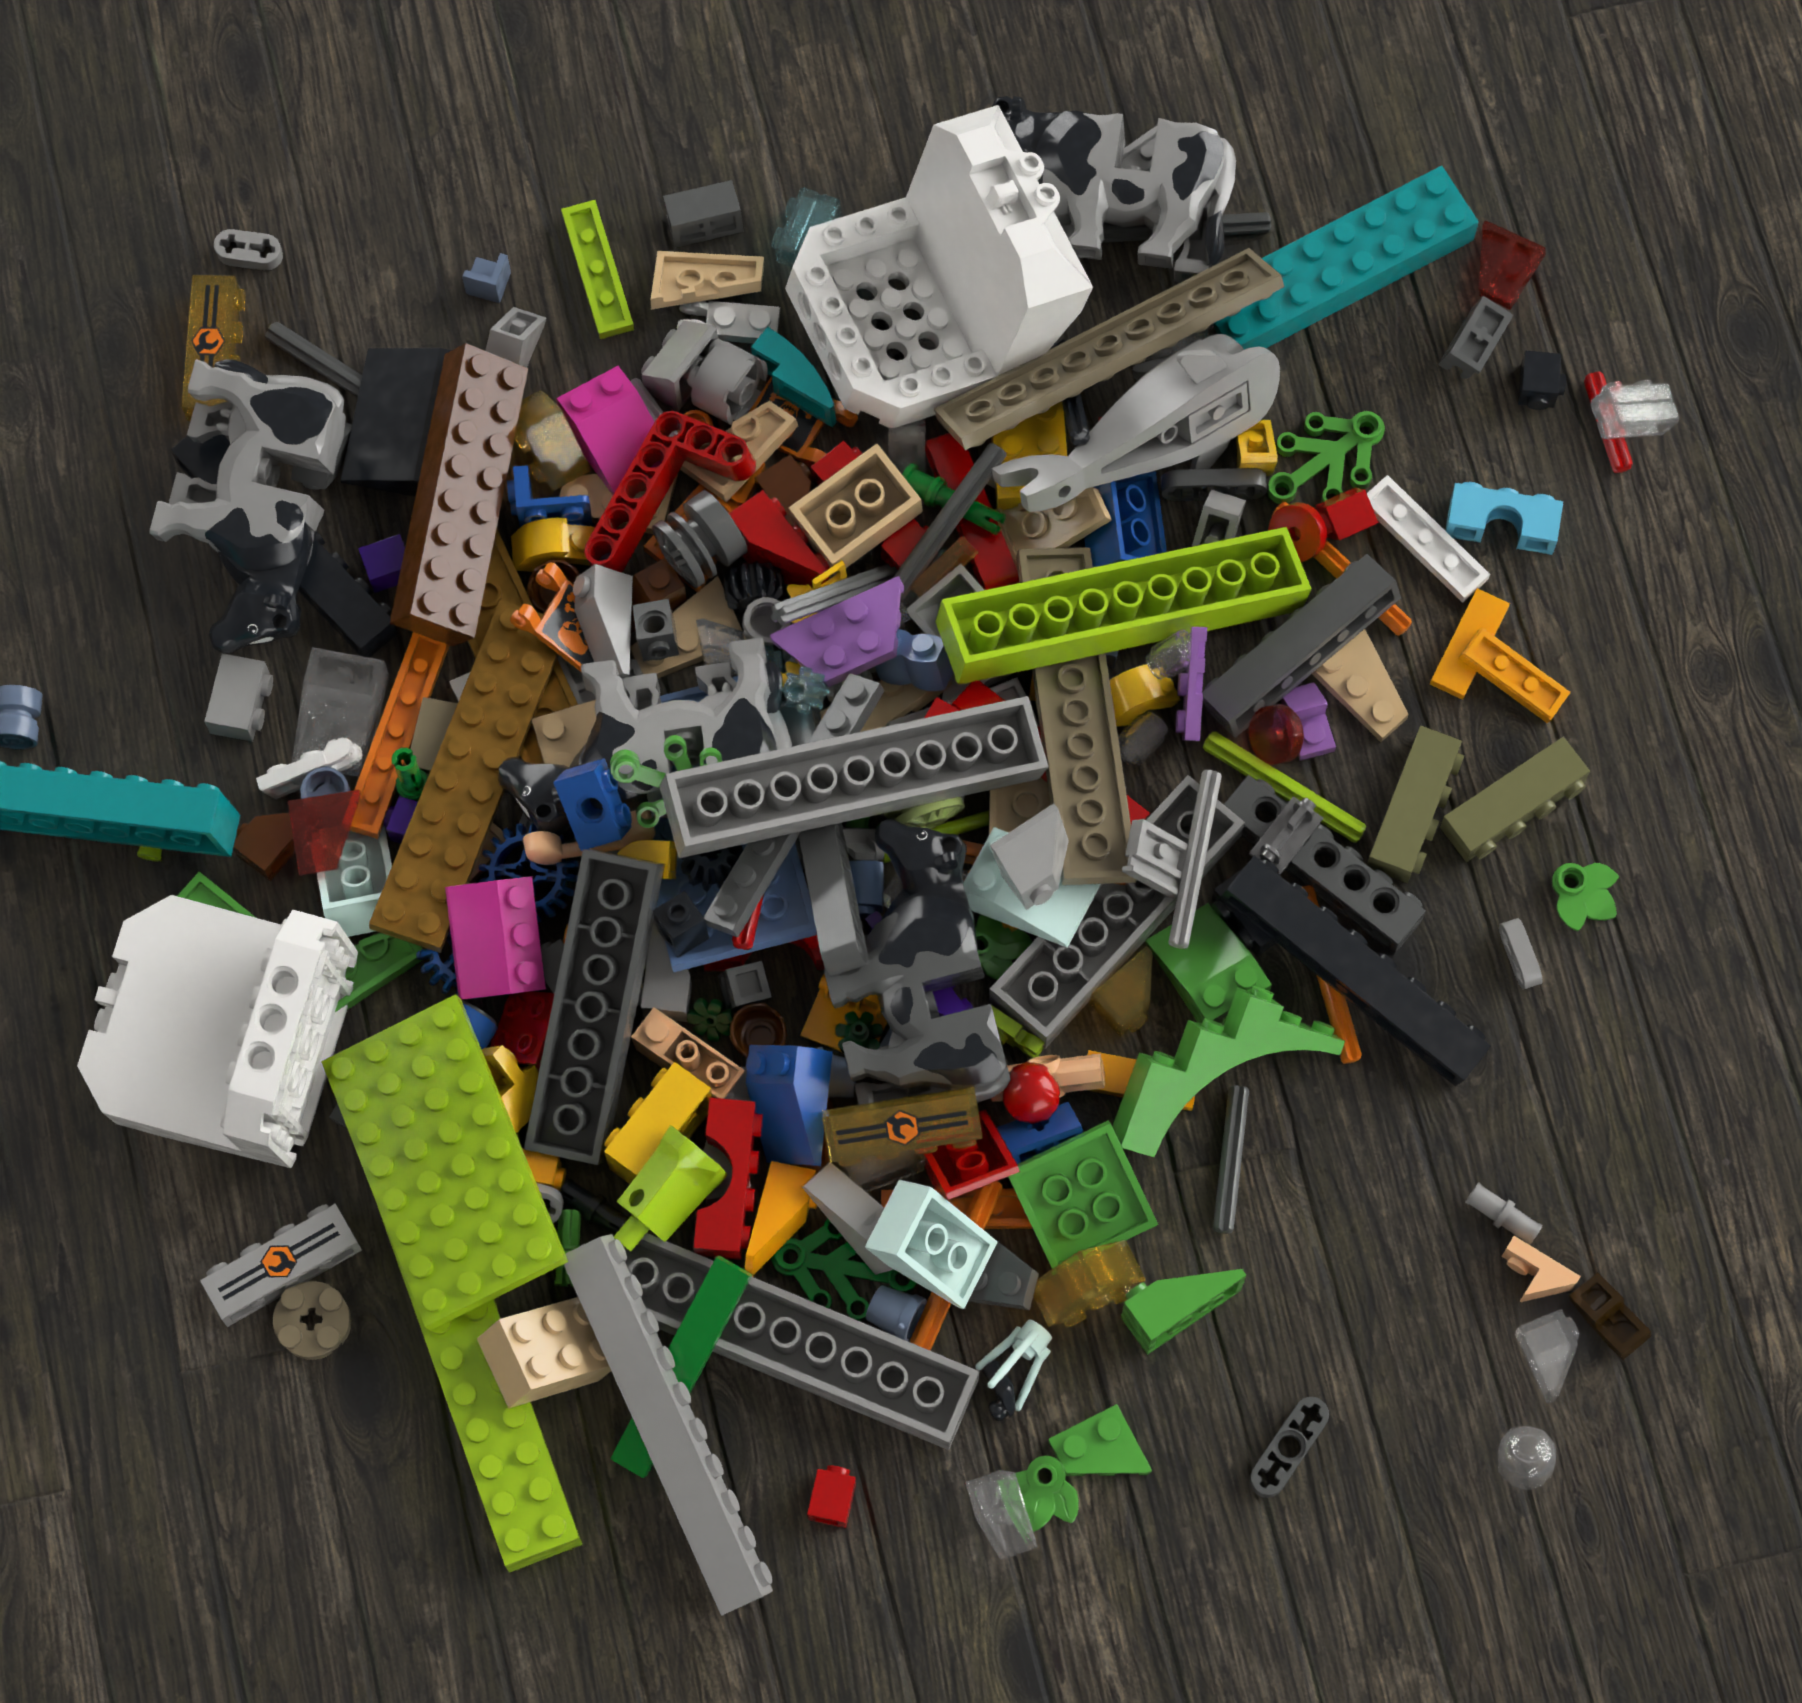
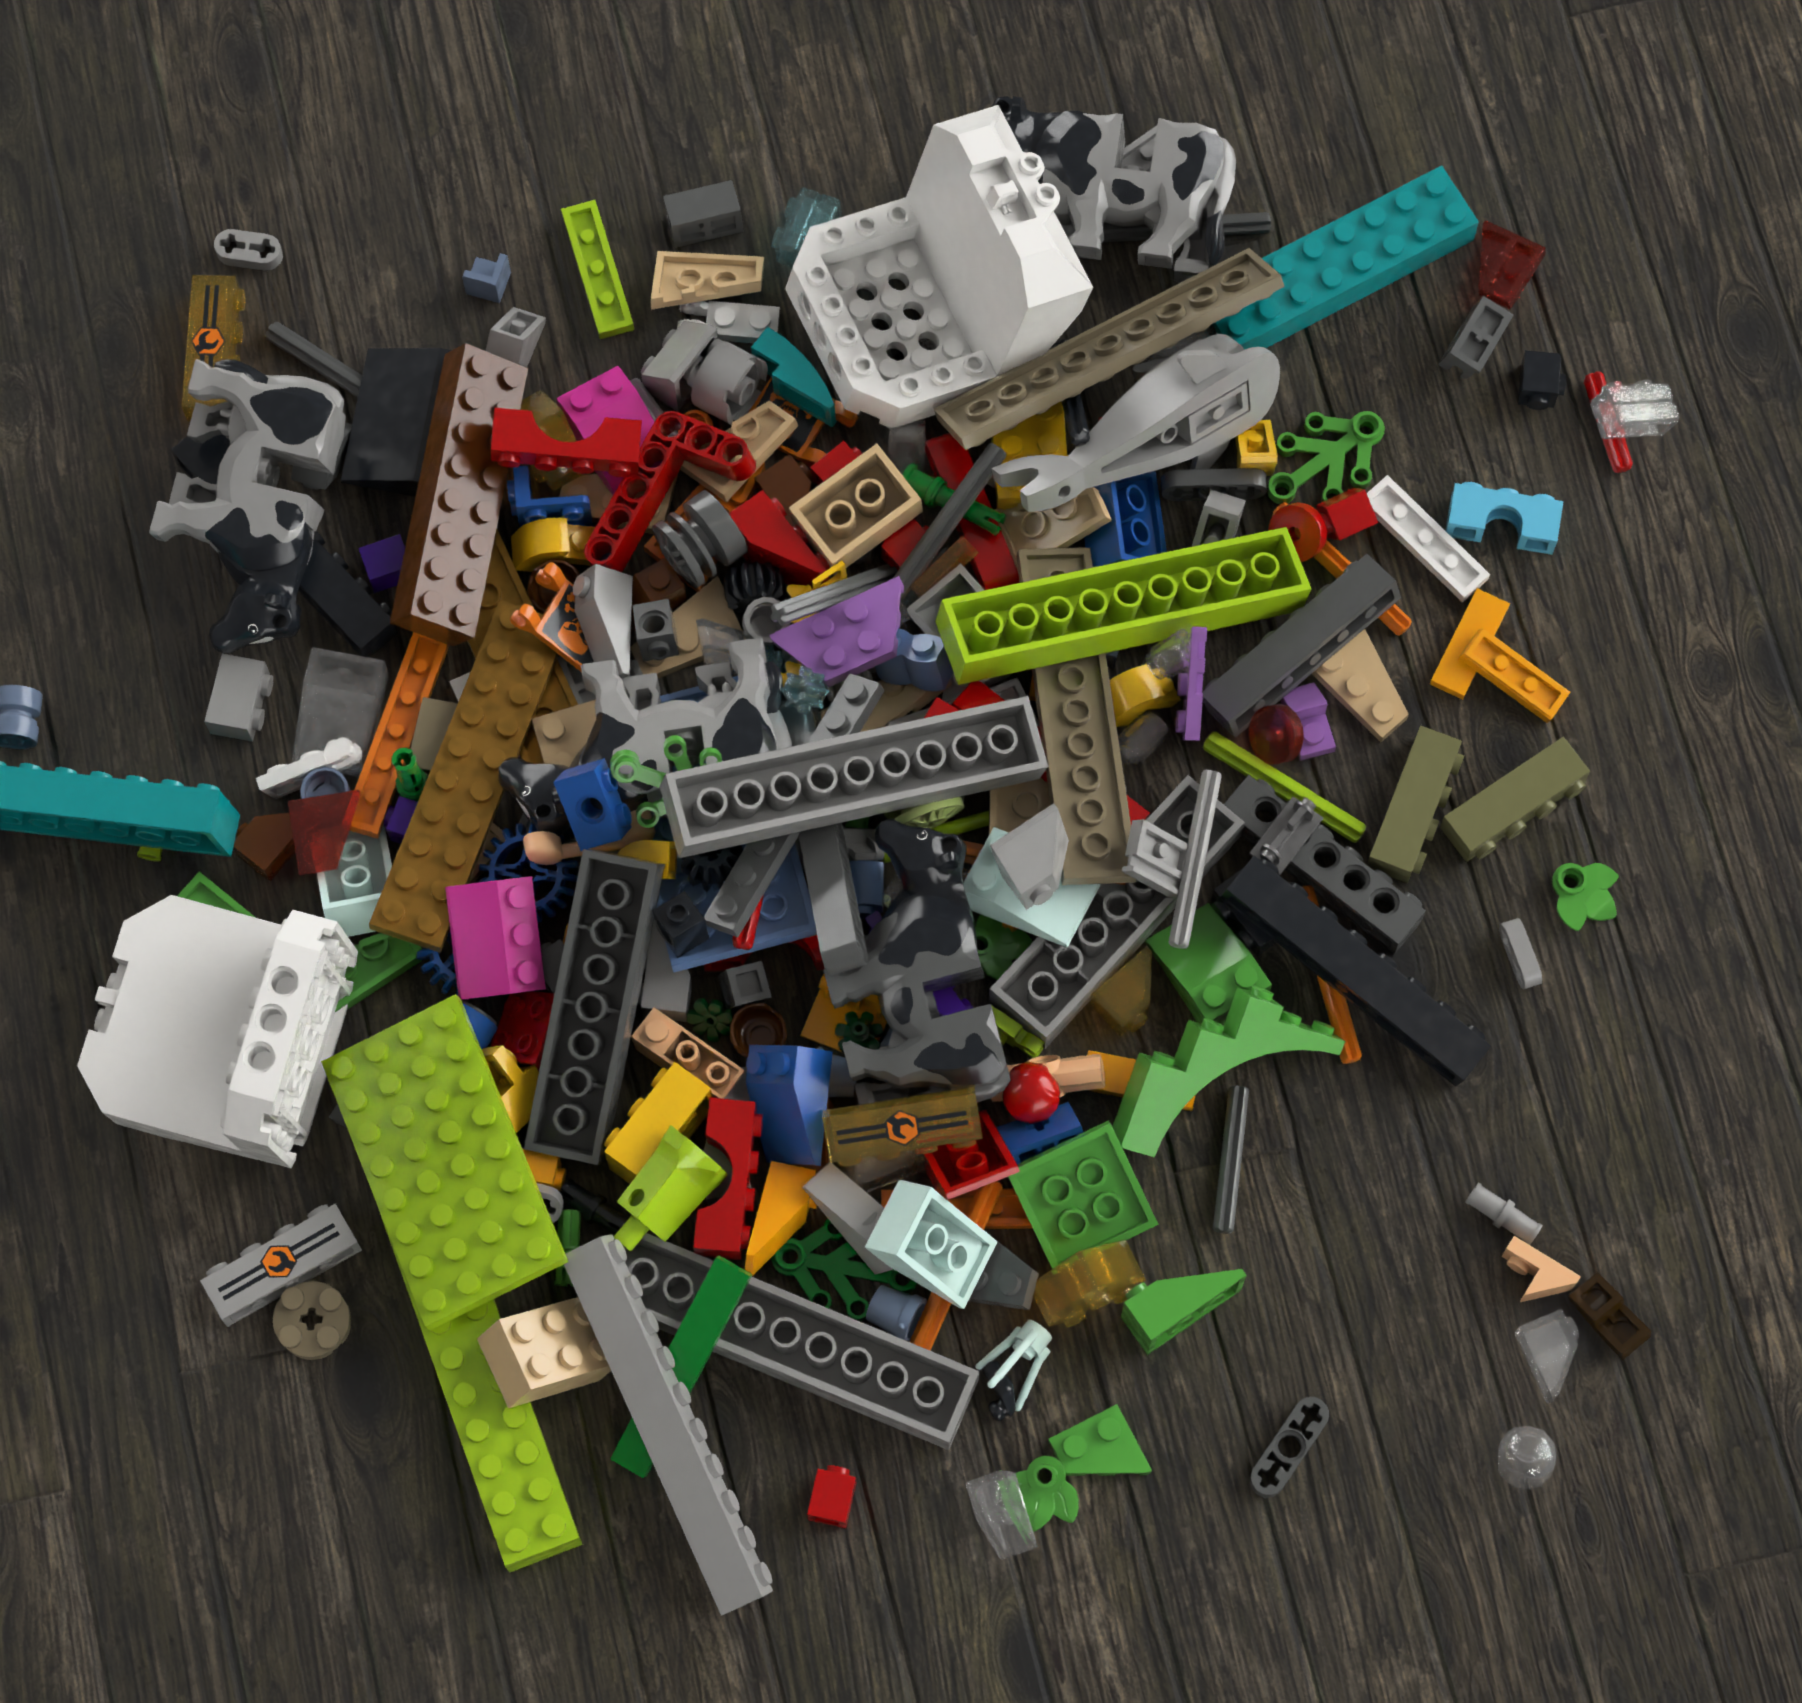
none -> red arch [491,408,642,477]

